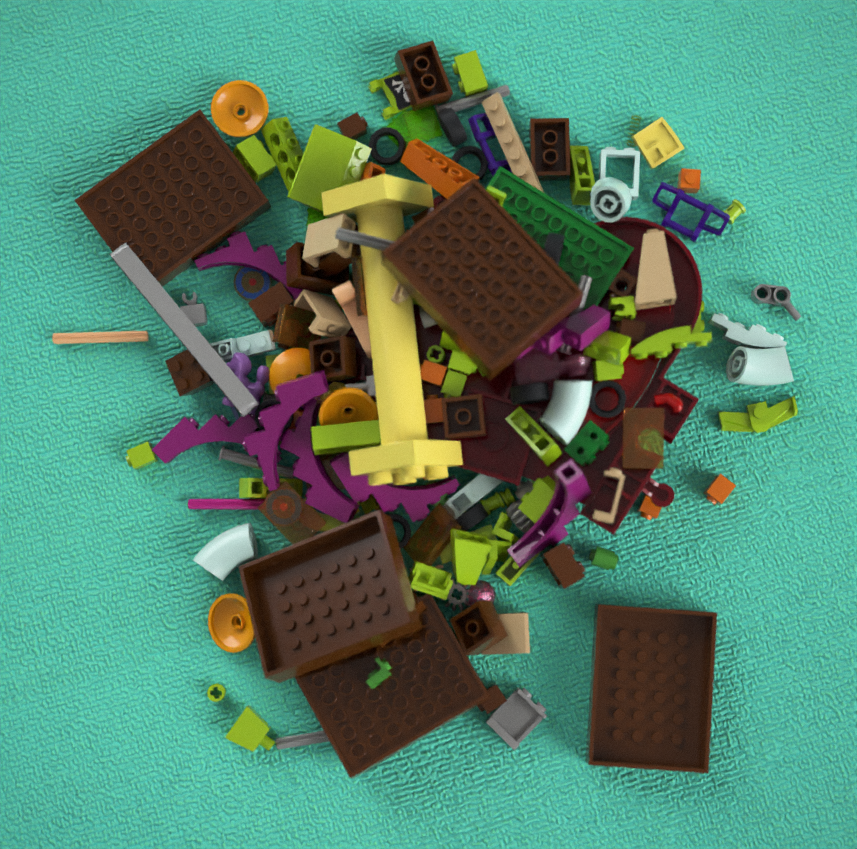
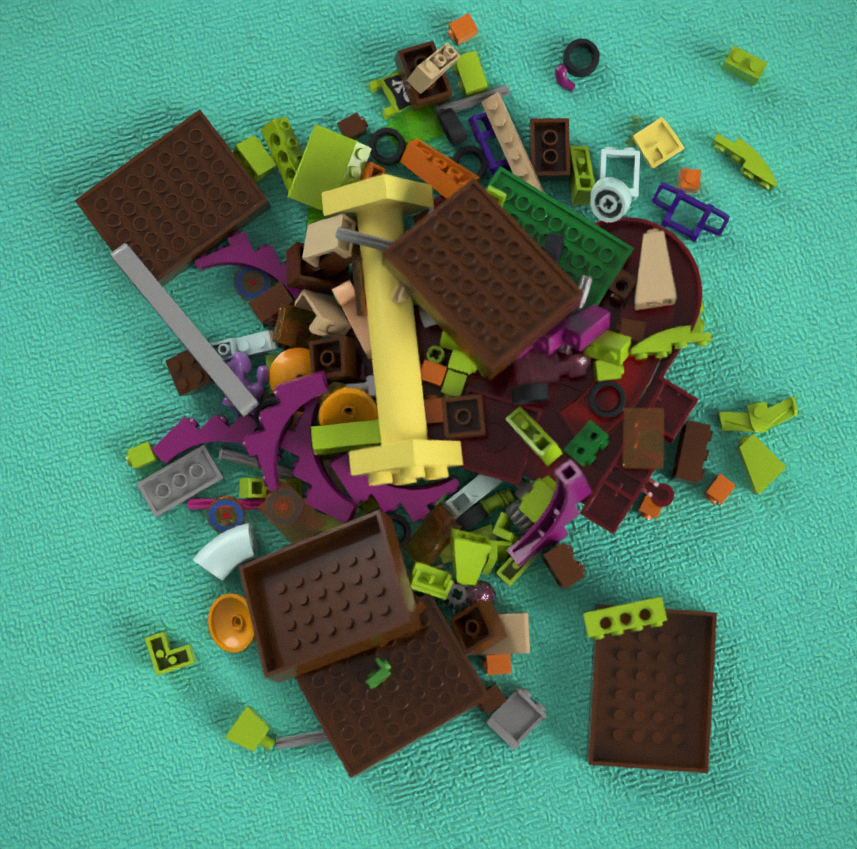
light nougat axle [52,331,149,344] -> none
light grey brick [180,292,208,327] -> none
lime bush [207,683,226,702] -> none
light orange dish [211,80,269,138] -> none
light aqua brick [539,380,592,445] -> none
bright green brick [588,546,619,570] -> none
tan panel [593,468,625,524] -> none
lime hinge [608,296,636,321] -> none
red arm [654,393,683,413] -> none
light aqua slope [708,313,787,349] -> none
lime bush [723,199,746,225] -> none
light aqua brick [726,346,794,386] -> none
light grey beam [751,284,802,321] -> none
none -> light grey plate [136,445,224,518]
none -> lime brick [145,631,197,676]
none -> tile [206,495,246,533]
none -> tan slope [406,43,461,94]
none -> orange brick [447,13,478,46]
none -> orange brick [482,654,512,675]
none -> magenta arm [554,64,576,92]
none -> black tyre [563,38,600,78]
none -> lime brick [582,597,667,640]
none -> reddish brown brick [671,420,713,485]
none -> lime slope [711,134,777,191]
none -> lime brick [721,45,768,86]
none -> lime slope [736,434,786,495]

